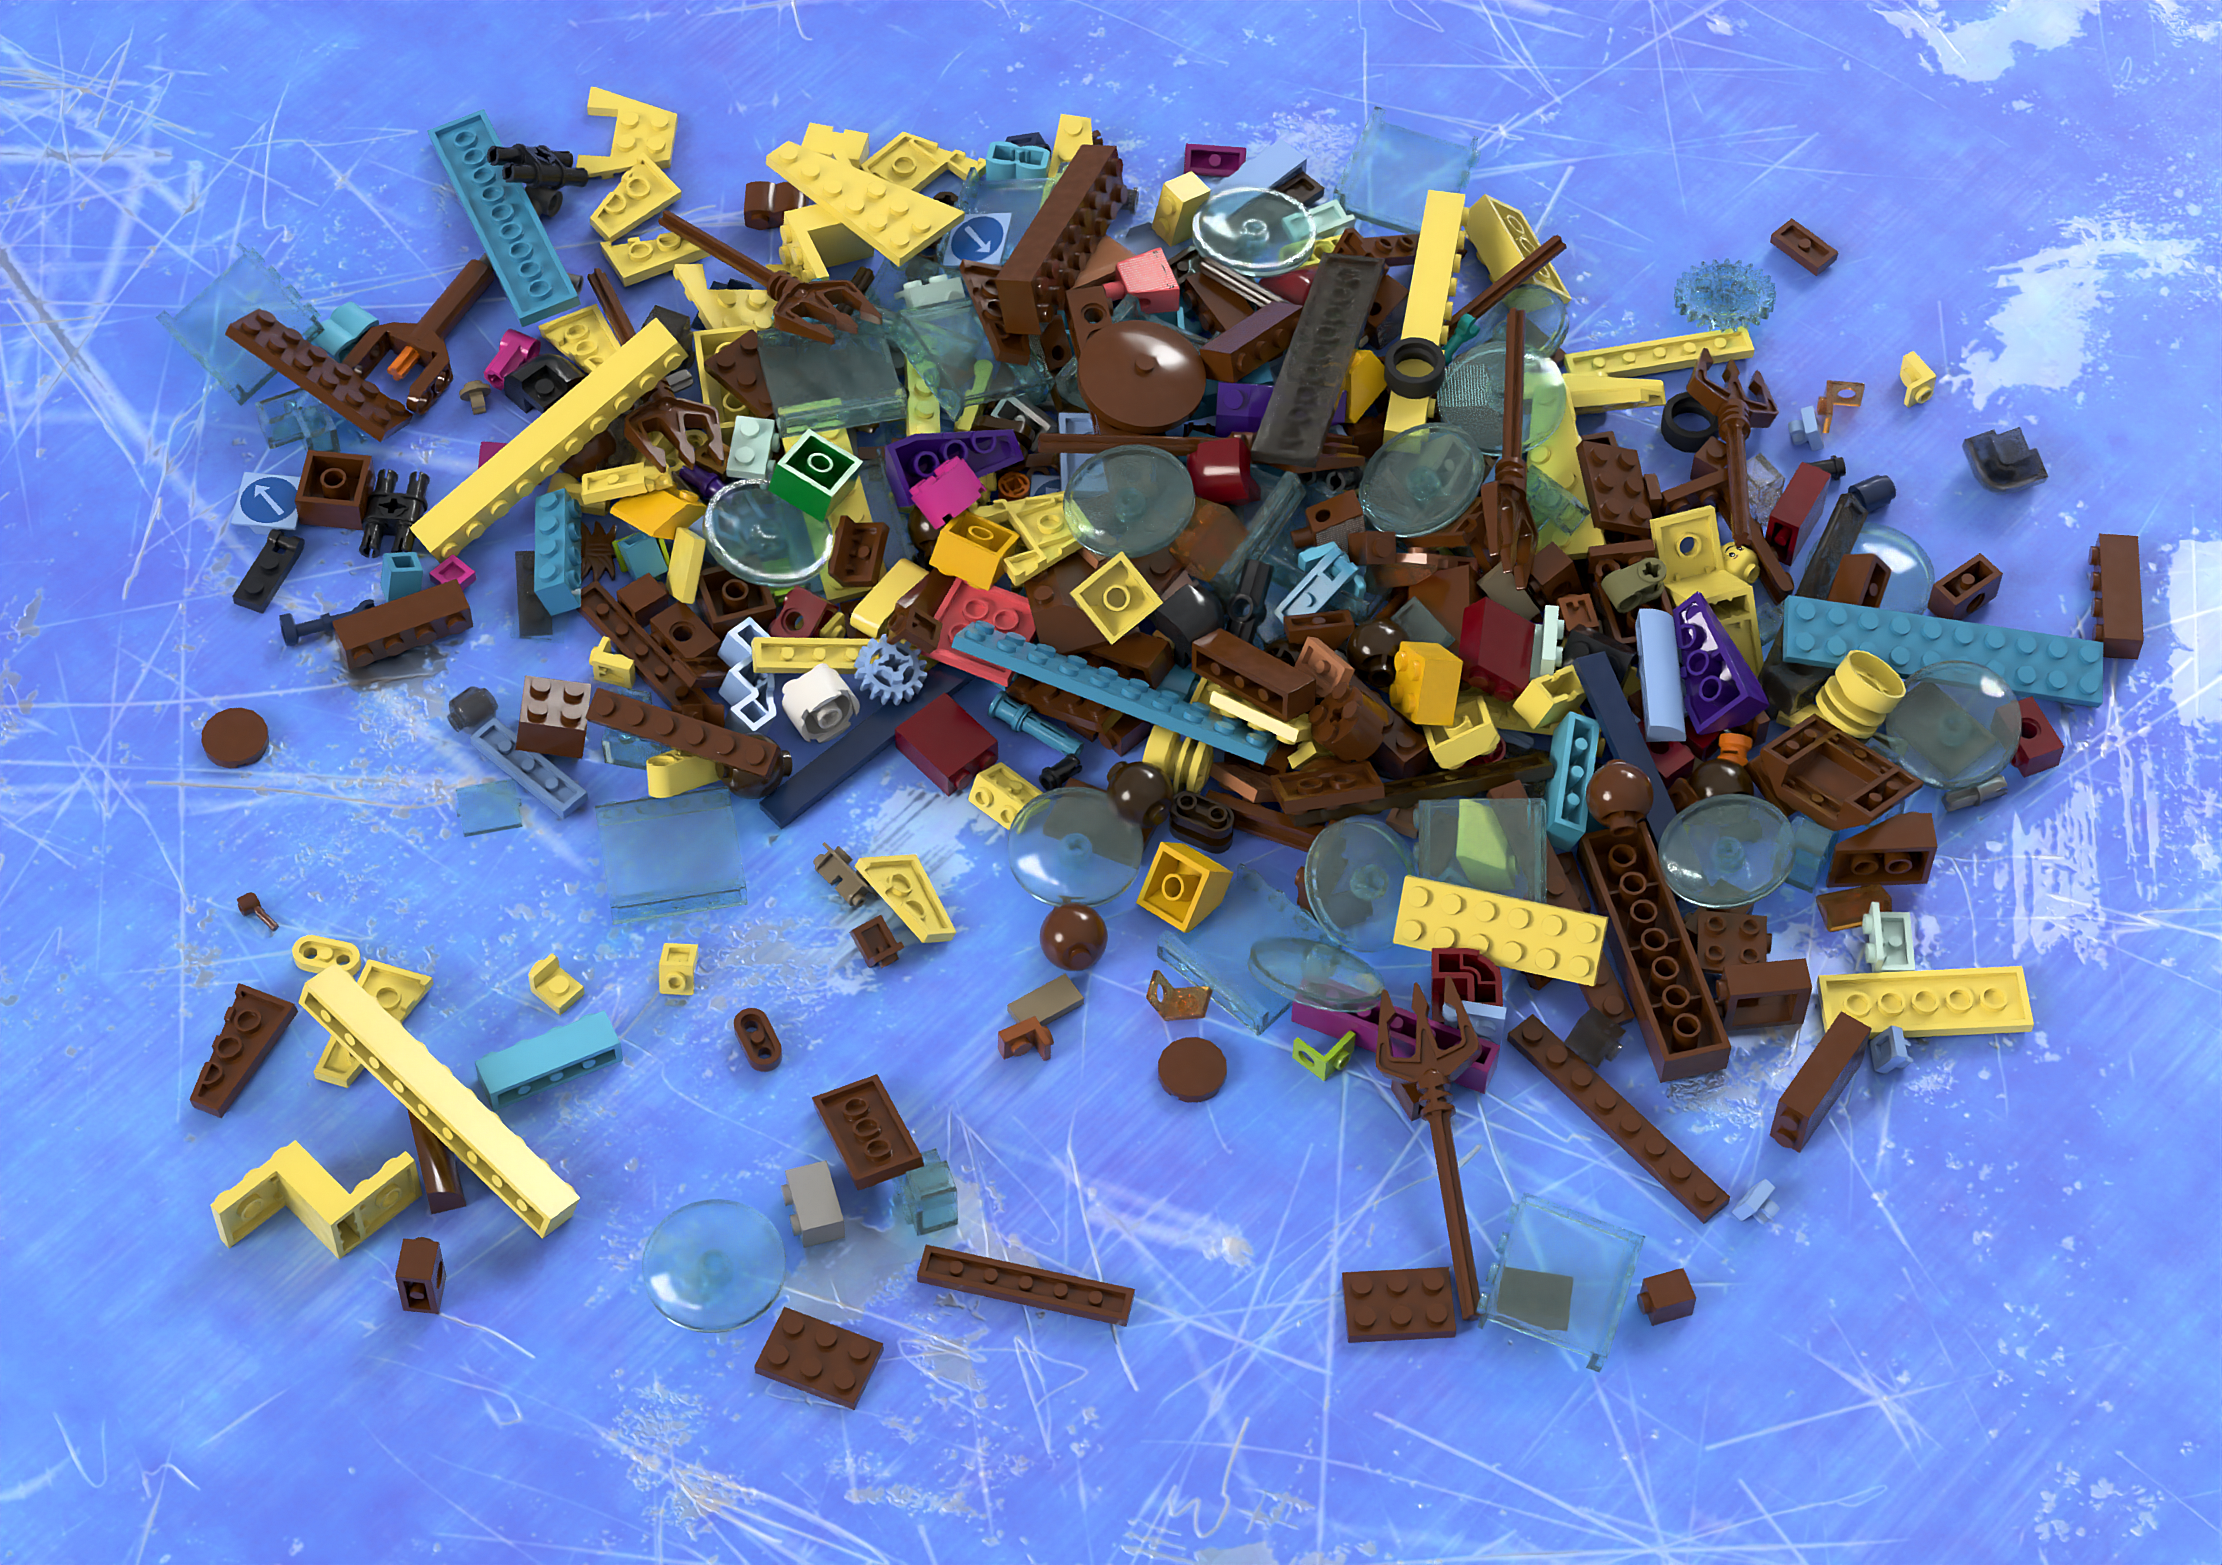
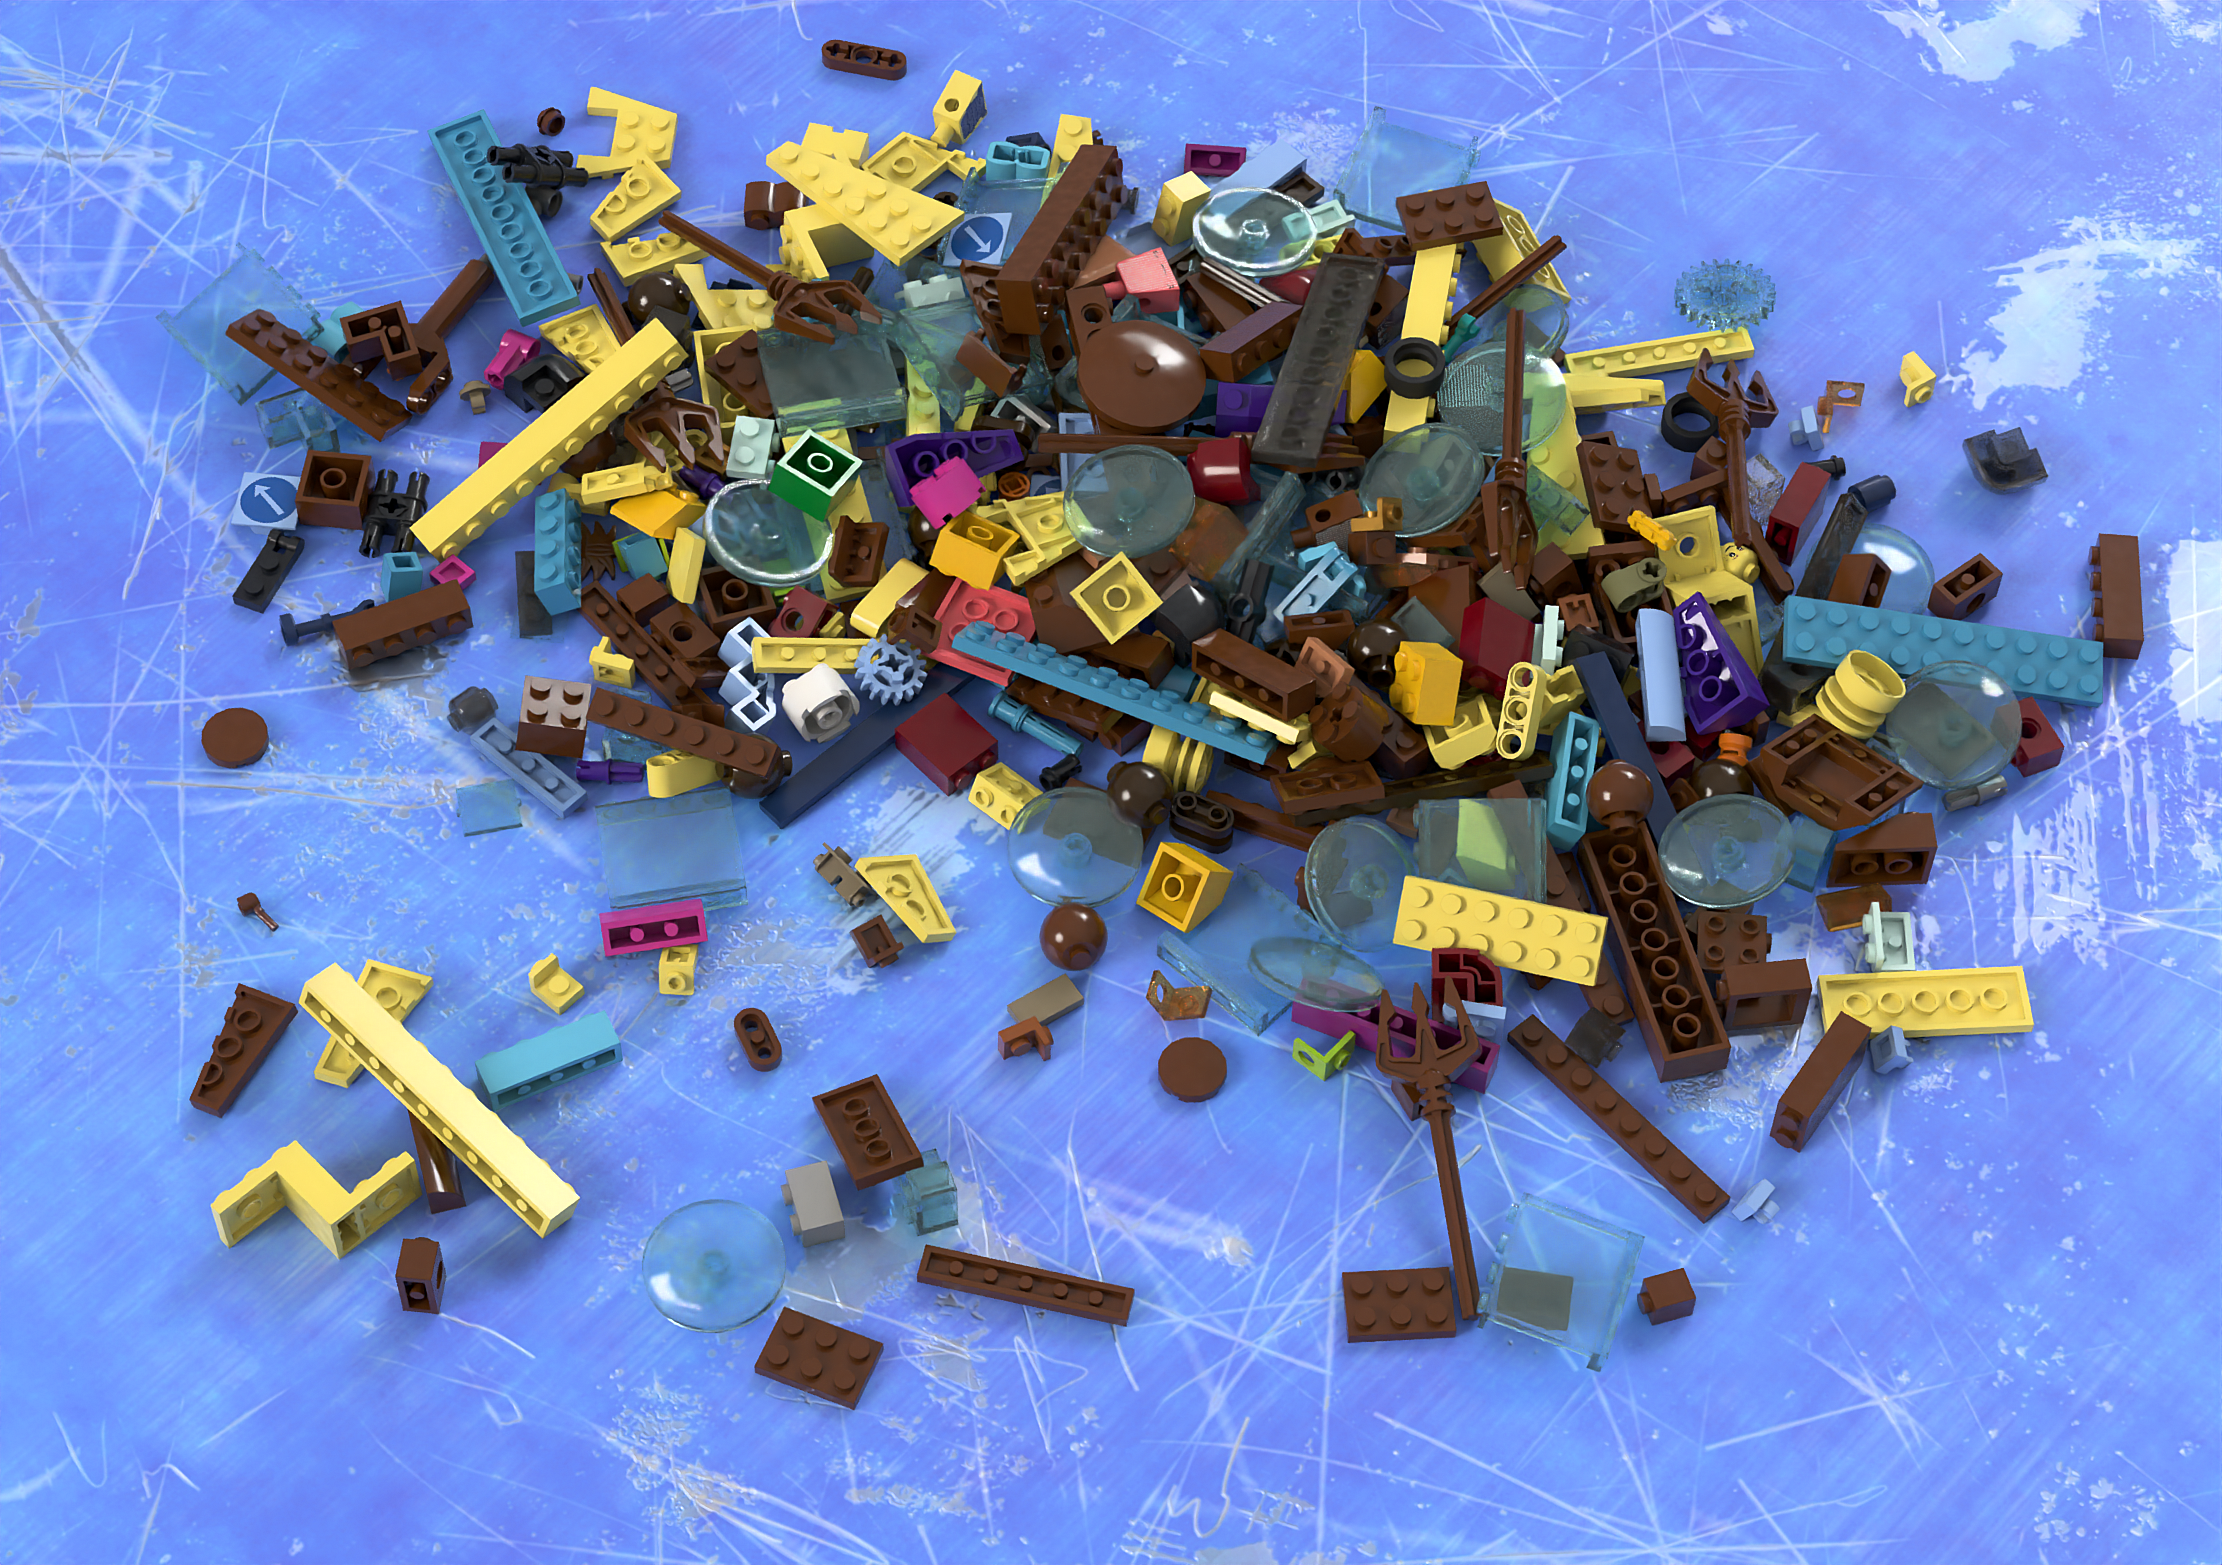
light yellow plate [292,935,361,976] -> none
nougat wing [1209,762,1278,804] -> none
reddish brown plate [1770,218,1838,276] -> none
none -> reddish brown brick [340,300,423,381]
none -> reddish brown plate [537,107,565,136]
none -> dark purple axle [576,758,645,785]
none -> dark pink brick [599,898,708,957]
none -> dark brown brick [622,271,692,332]
none -> reddish brown beam [822,39,907,81]
none -> light yellow torso [930,70,987,148]
none -> reddish brown hinge [956,327,1027,398]
none -> pearl gold bracket [1351,497,1404,532]
none -> reddish brown plate [1395,181,1503,252]
none -> light yellow beam [1496,662,1547,761]
none -> yellow axle [1627,510,1677,551]

